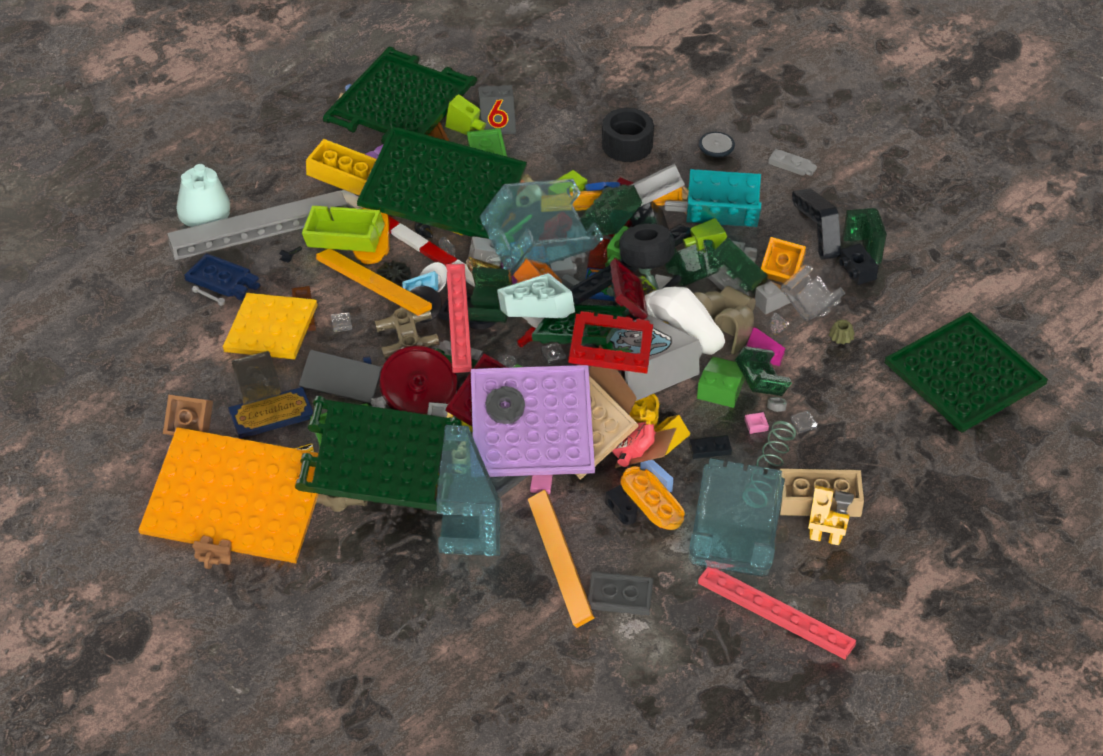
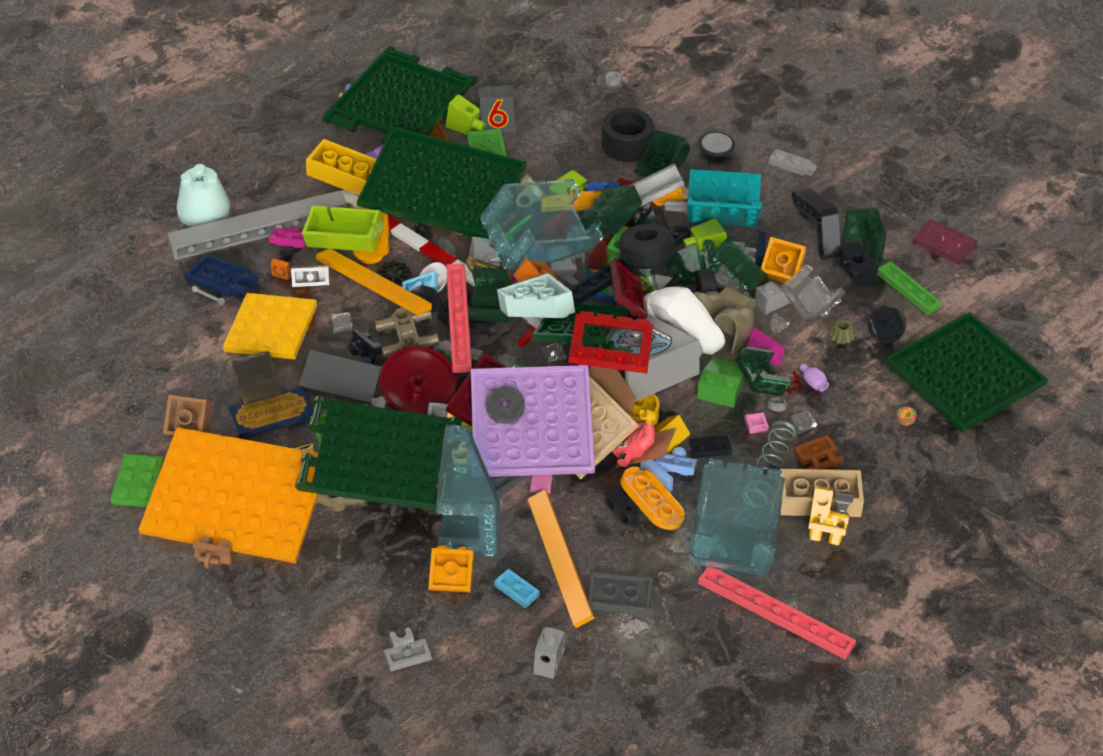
none -> bright green plate [110,453,164,507]
none -> dark pink wing [269,227,306,248]
none -> orange tile [270,258,291,280]
none -> brick [291,265,330,287]
none -> black hips [349,329,383,363]
none -> light grey plate [384,627,432,672]
none -> light orange plate [429,546,474,593]
none -> medium azure plate [494,569,539,609]
none -> light grey torso [533,627,566,679]
none -> light grey tile [605,71,622,86]
none -> clear green slope [634,130,691,177]
none -> light blue plate [655,447,697,476]
none -> black tyre [696,268,717,293]
none -> dark blue tile [756,231,767,270]
none -> clear red piece [777,371,803,395]
none -> dark orange plate [793,435,844,470]
none -> lavender plant [799,363,829,392]
none -> black tile [868,305,907,343]
none -> bright green plate [877,261,942,315]
none -> tile [896,406,917,425]
none -> clear pink tile [912,219,978,265]

